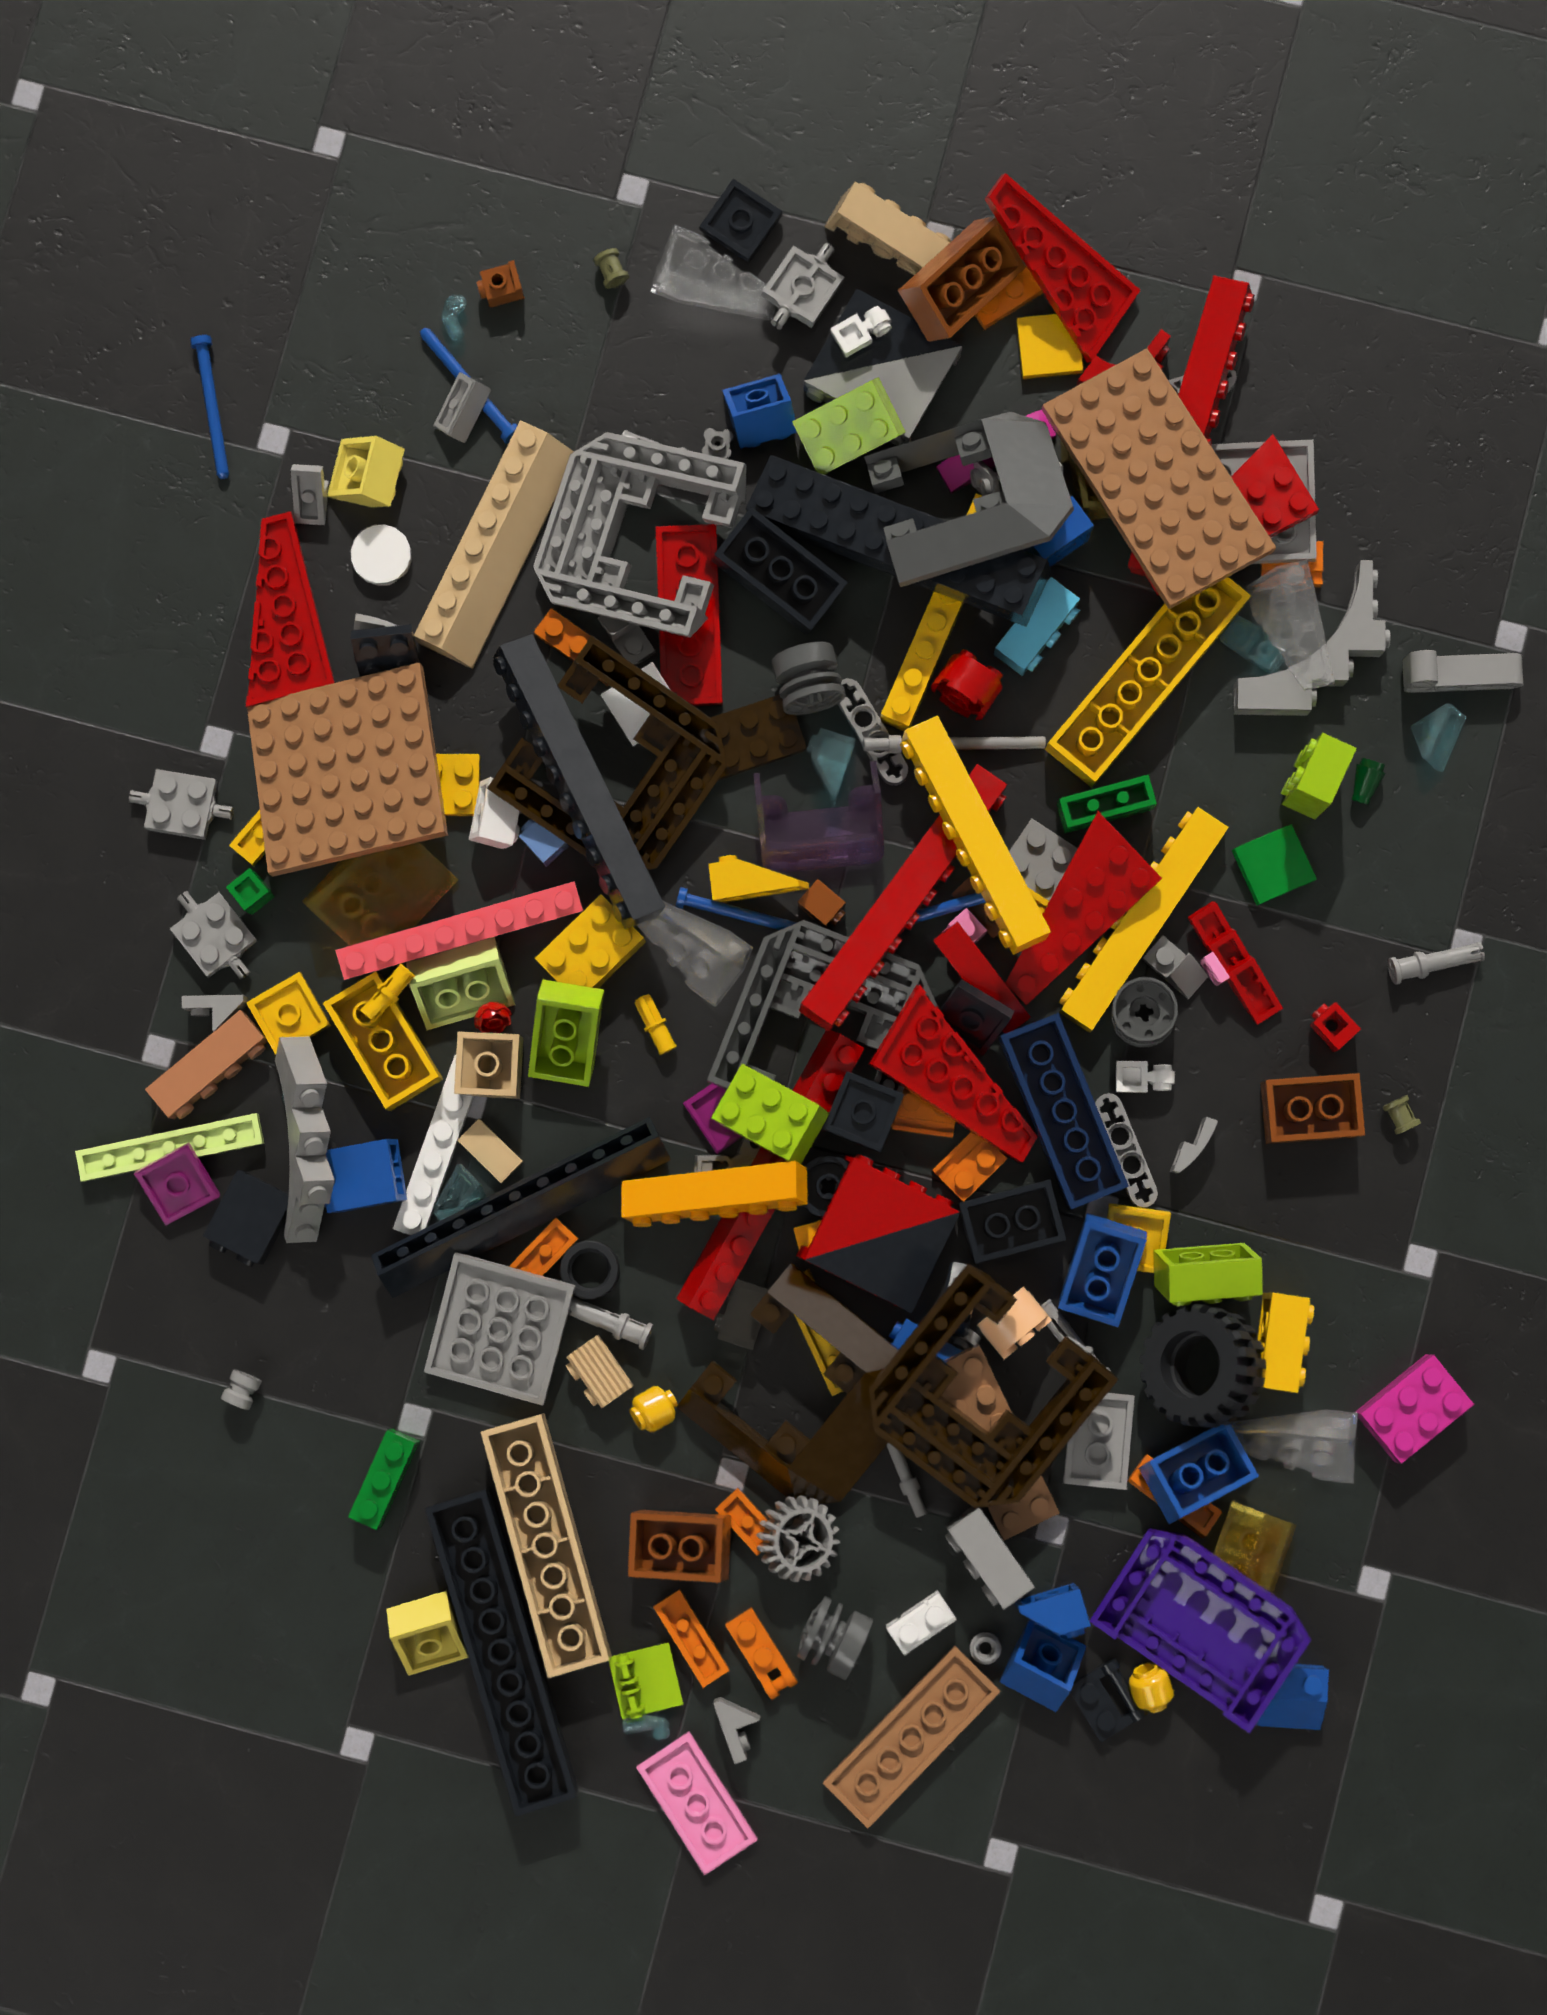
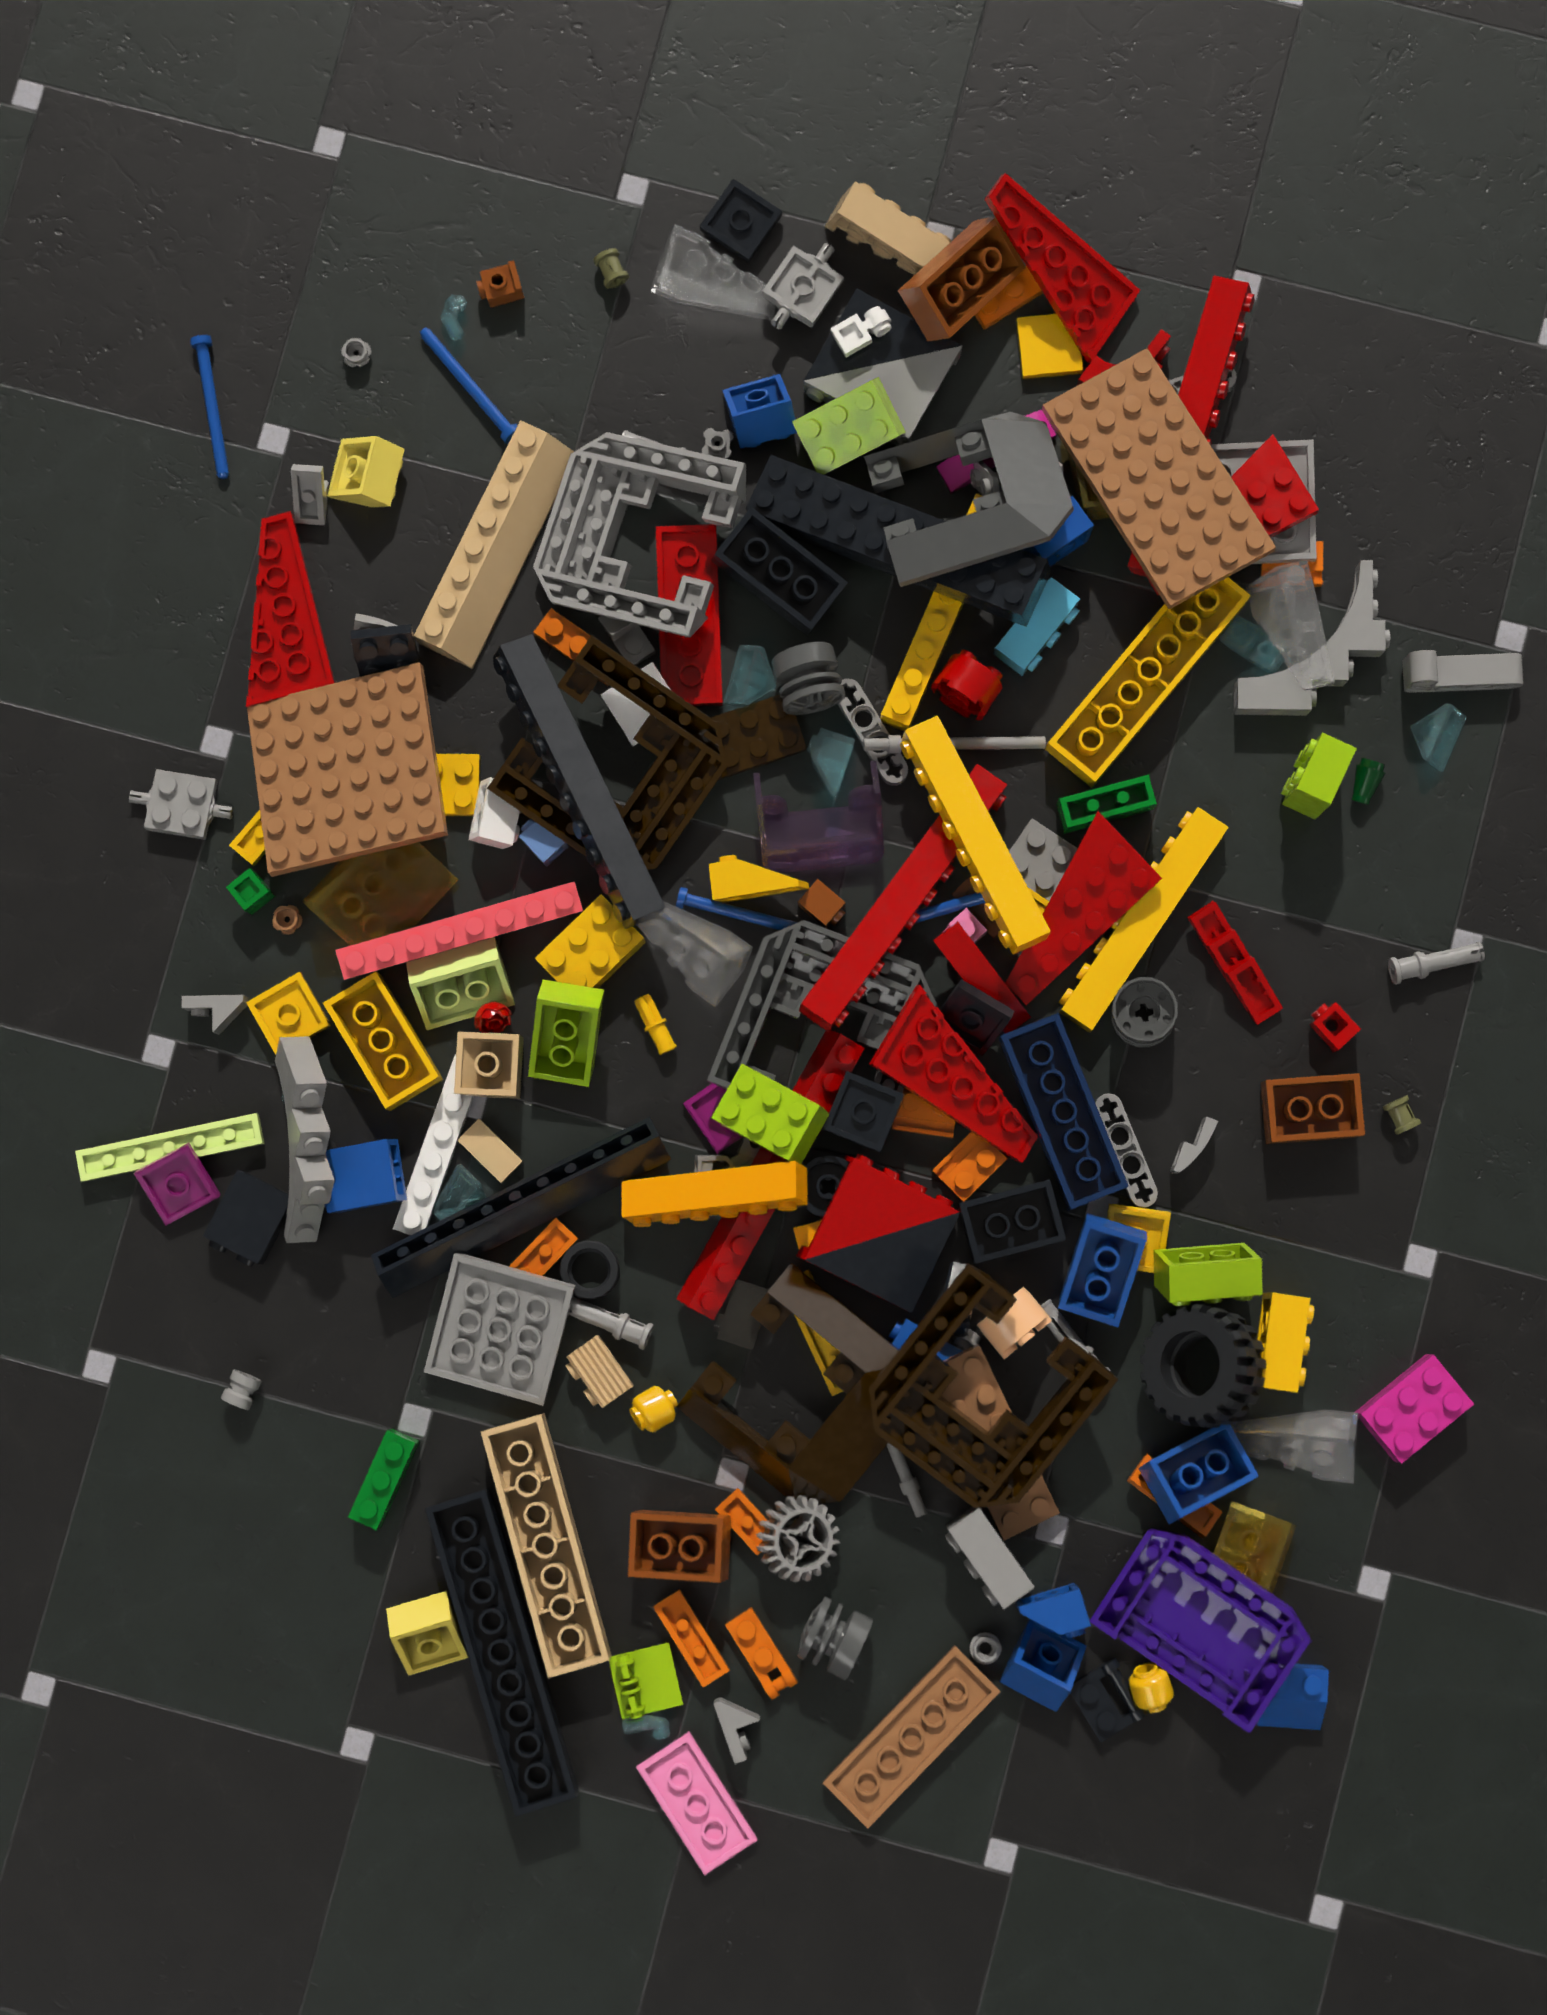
nougat brick [145,1010,268,1120] -> none
light grey plate [170,891,257,980] -> none
white tile [351,525,412,586] -> none
yellow pin [360,963,416,1023] -> none
light grey slope [433,372,491,442] -> none
white brick [886,1590,957,1655] -> none
light grey plate [1063,1393,1135,1490] -> none
white plate [1116,1061,1175,1093] -> none
light grey slope [1142,935,1209,999] -> none
bright pink tile [1200,952,1230,986] -> none
green slope [1231,824,1317,906] -> none
none -> medium nougat plate [272,905,302,935]
none -> light grey plate [341,338,371,367]
none -> clear light blue slope [724,645,777,705]

